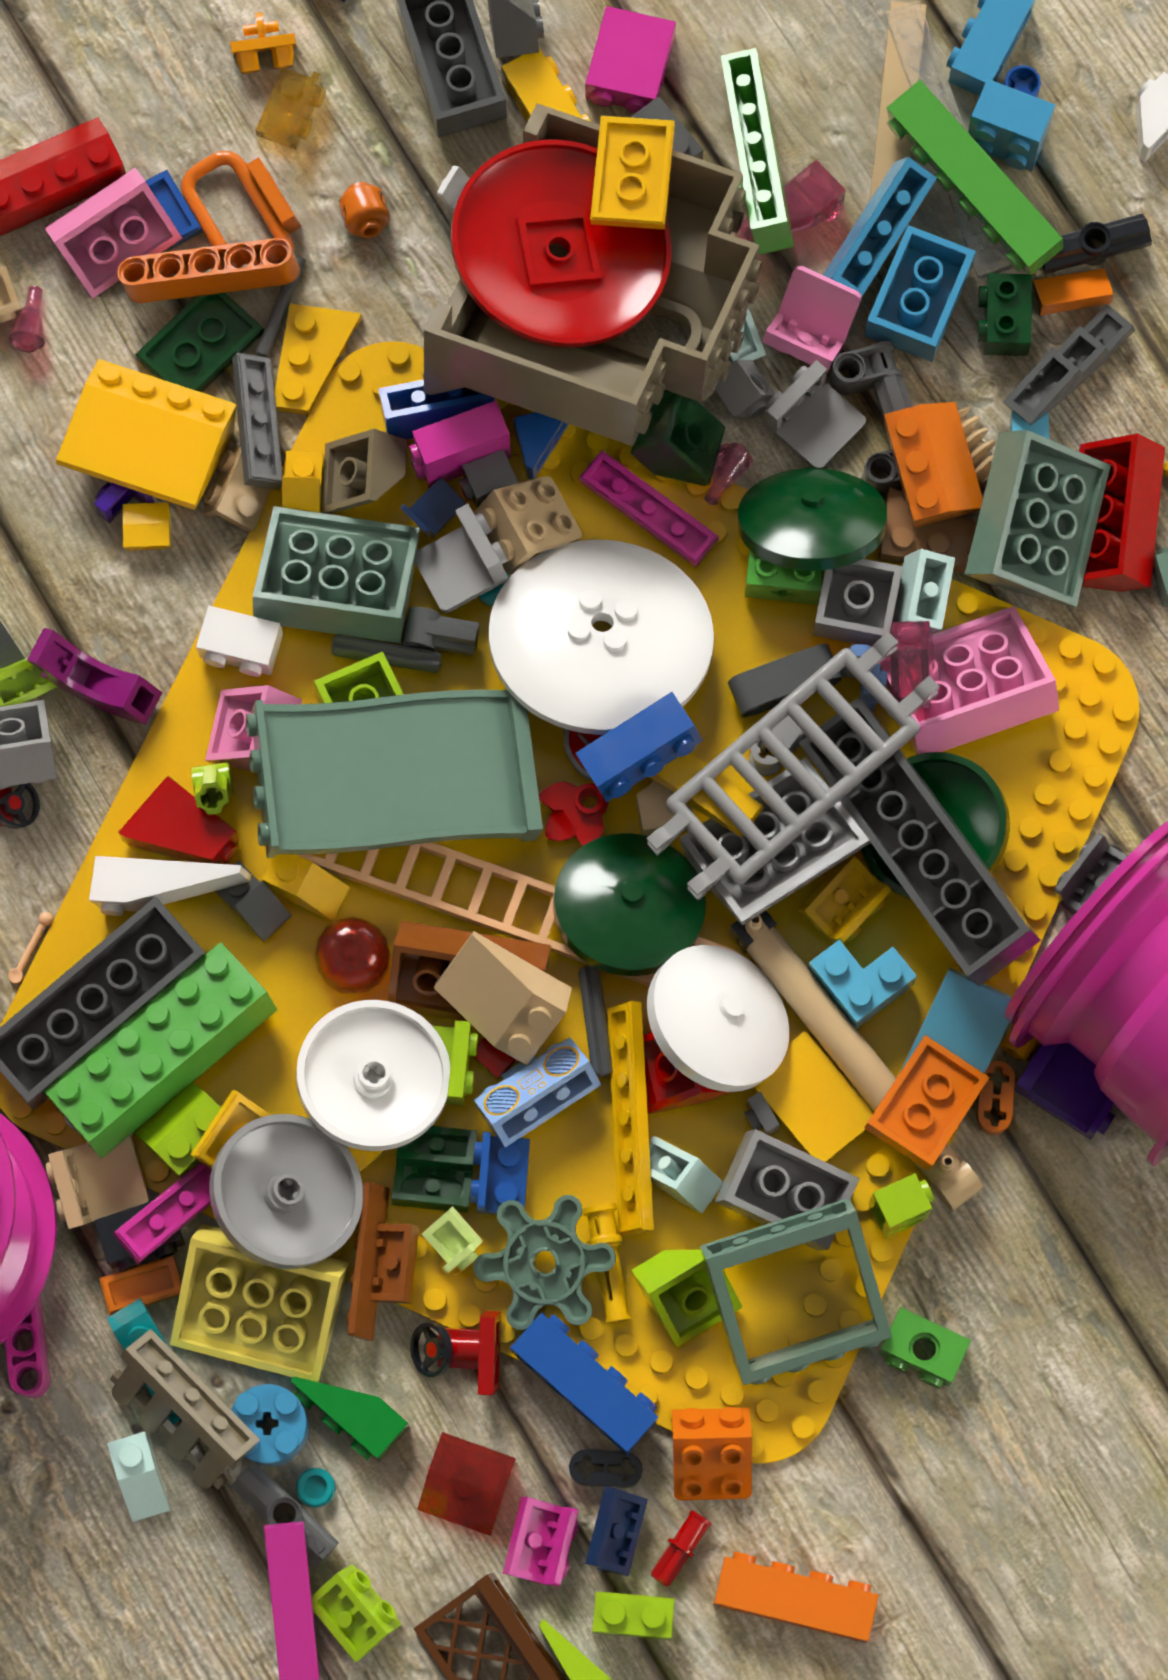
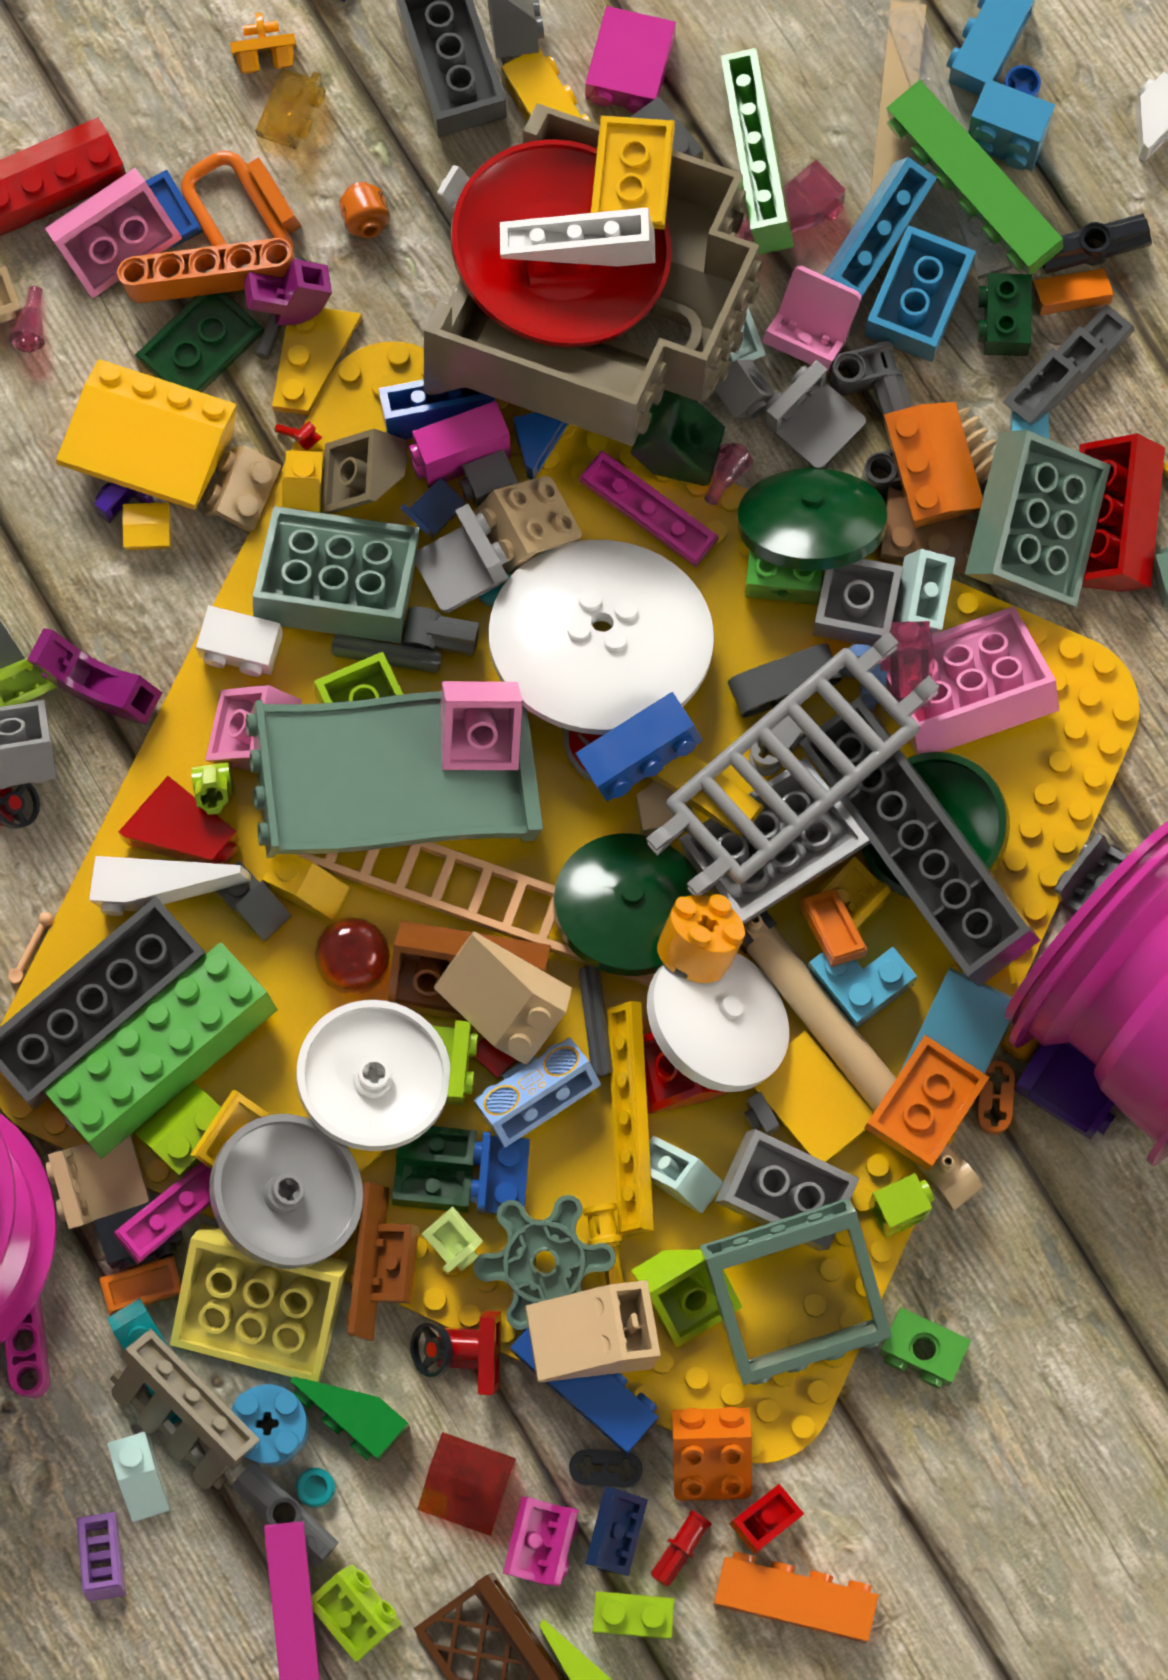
dark grey tile [232,353,283,490] -> none
red plate [539,781,609,846] -> none
none -> medium lavender slope [76,1512,126,1601]
none -> magenta brick [244,259,332,325]
none -> red hand [274,421,322,450]
none -> bright pink slope [440,681,523,770]
none -> white slope [500,208,655,266]
none -> tan slope [525,1280,661,1383]
none -> light orange brick [657,894,745,983]
none -> red slope [729,1484,804,1554]
none -> orange tile [799,888,868,967]

